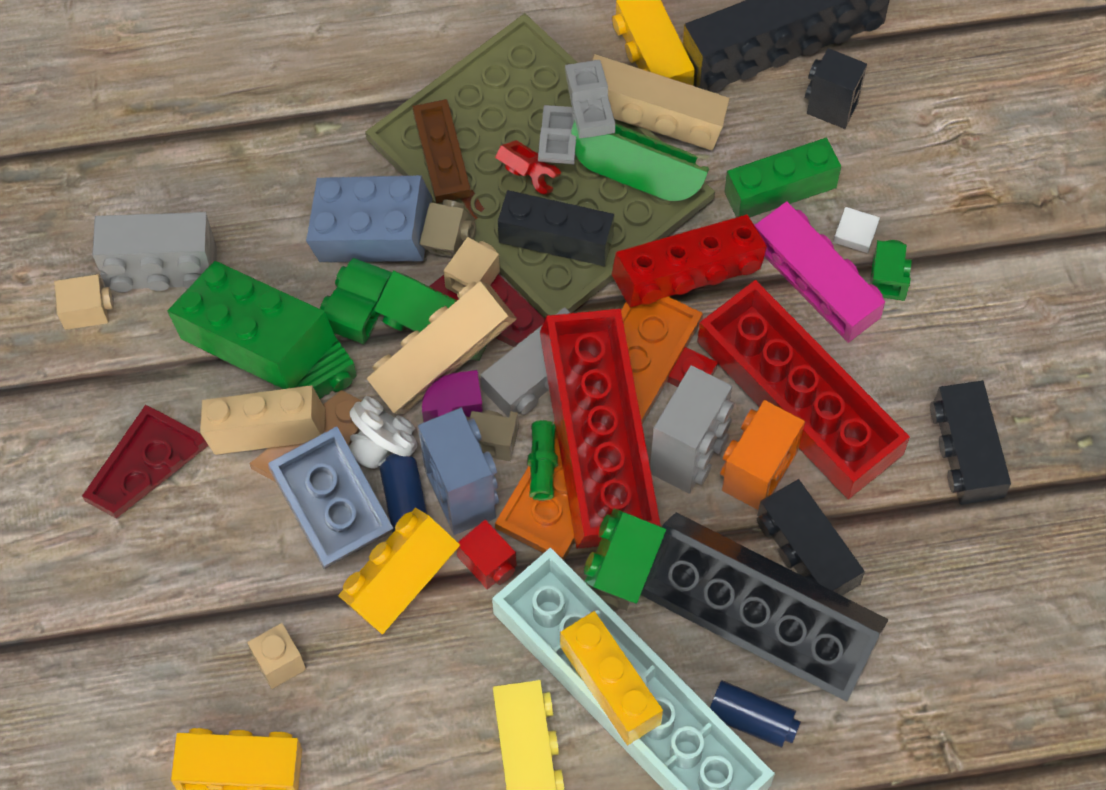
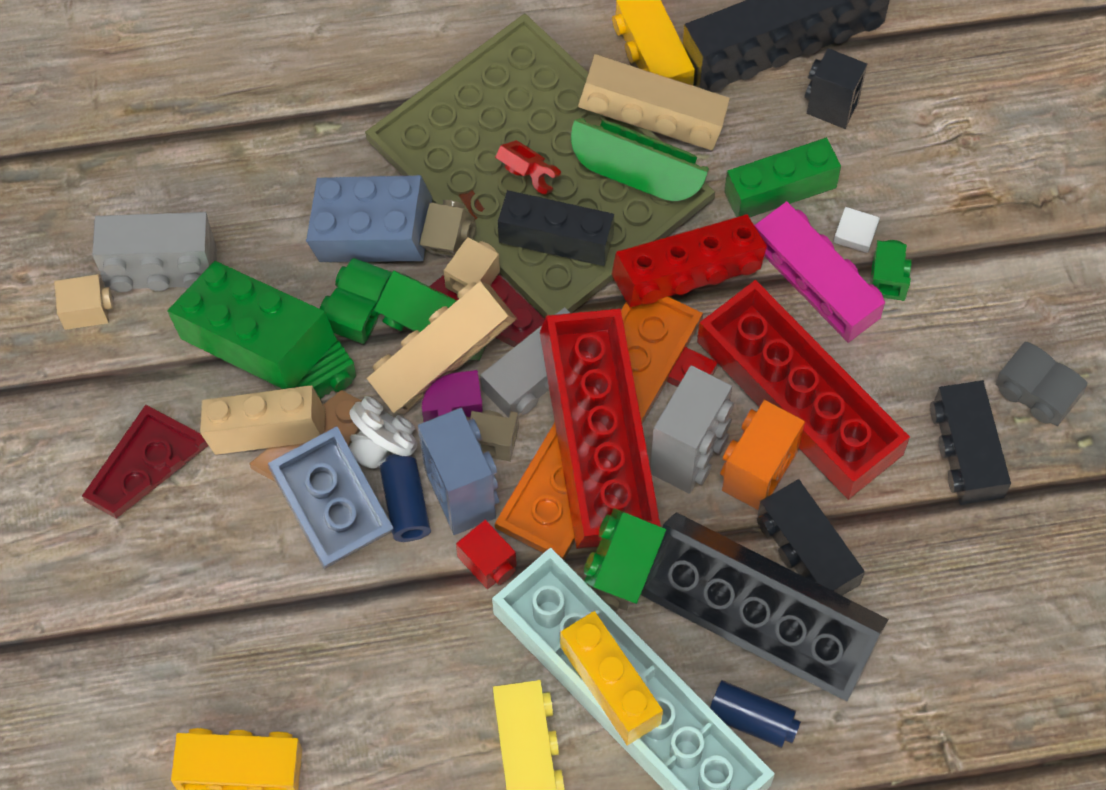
tan brick [247,623,306,689] -> none
yellow brick [338,507,460,635] -> none
reddish brown plate [412,99,471,204] -> none
green pin [527,420,558,501] -> none
light grey slope [538,105,576,164] -> none
light grey slope [565,60,615,138] -> none
none -> dark grey brick [996,341,1088,426]

